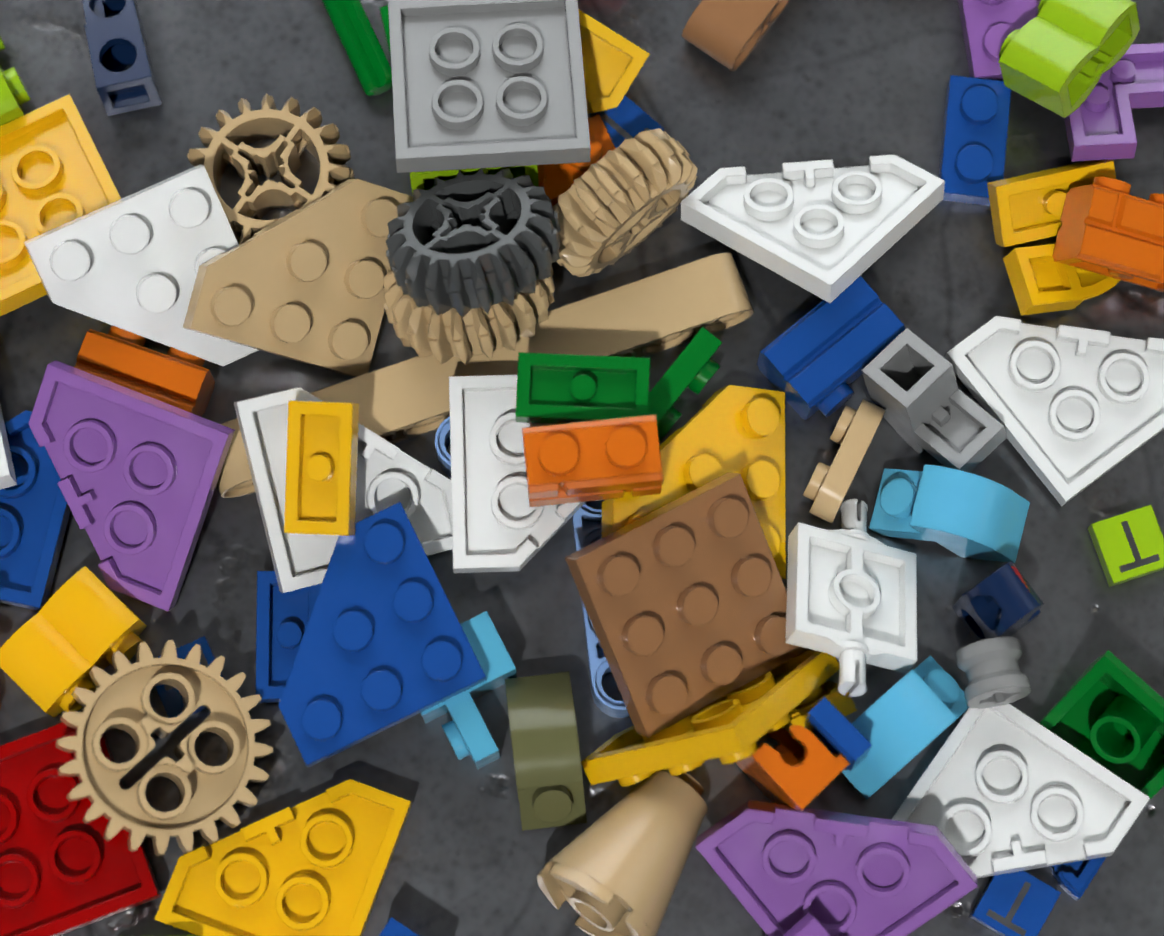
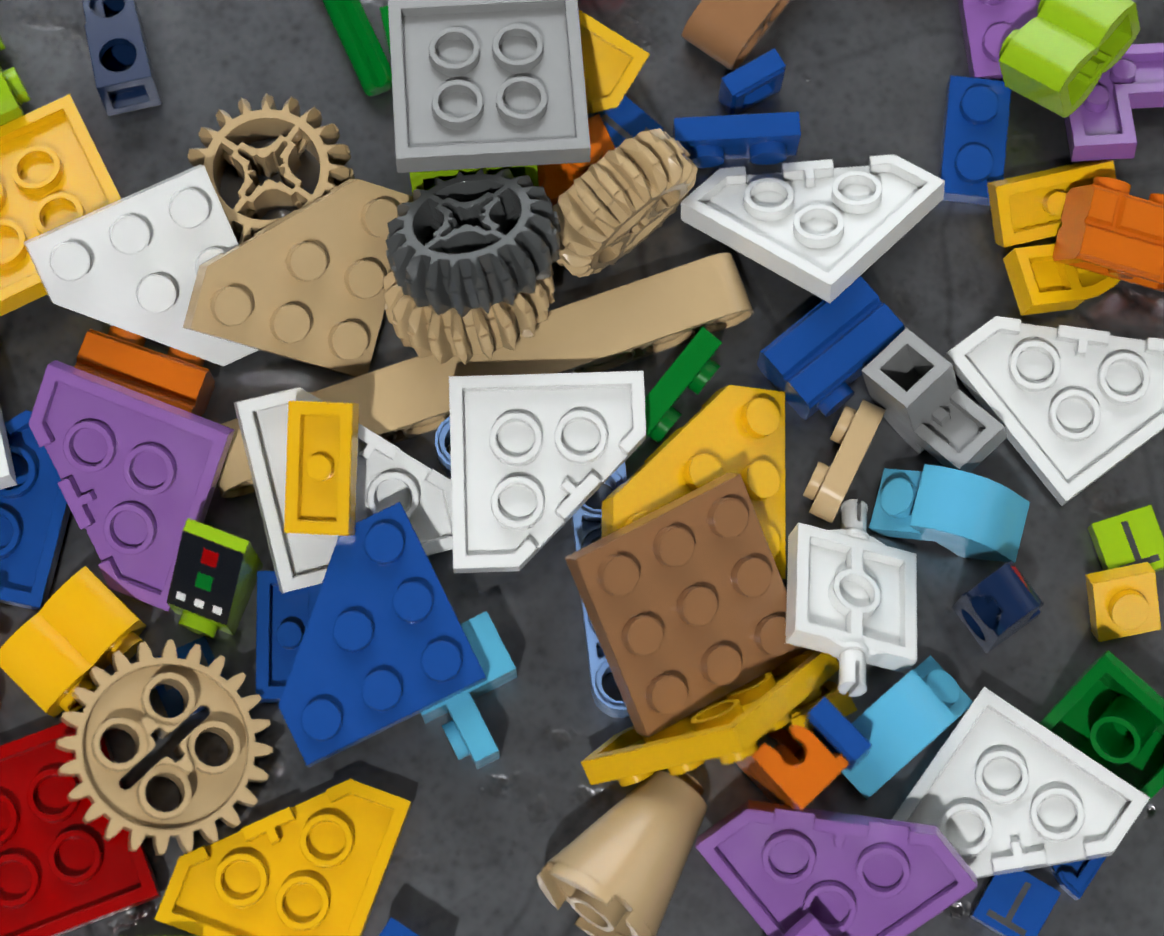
olive brick [505,671,587,831] -> none
green plate [515,352,650,424] -> none
orange brick [522,415,663,507] -> none
light grey wheel [955,637,1031,708] -> none
none -> slope [166,518,263,639]
none -> blue plate [672,111,801,168]
none -> blue tile [718,48,786,115]
none -> yellow plate [1085,562,1161,642]

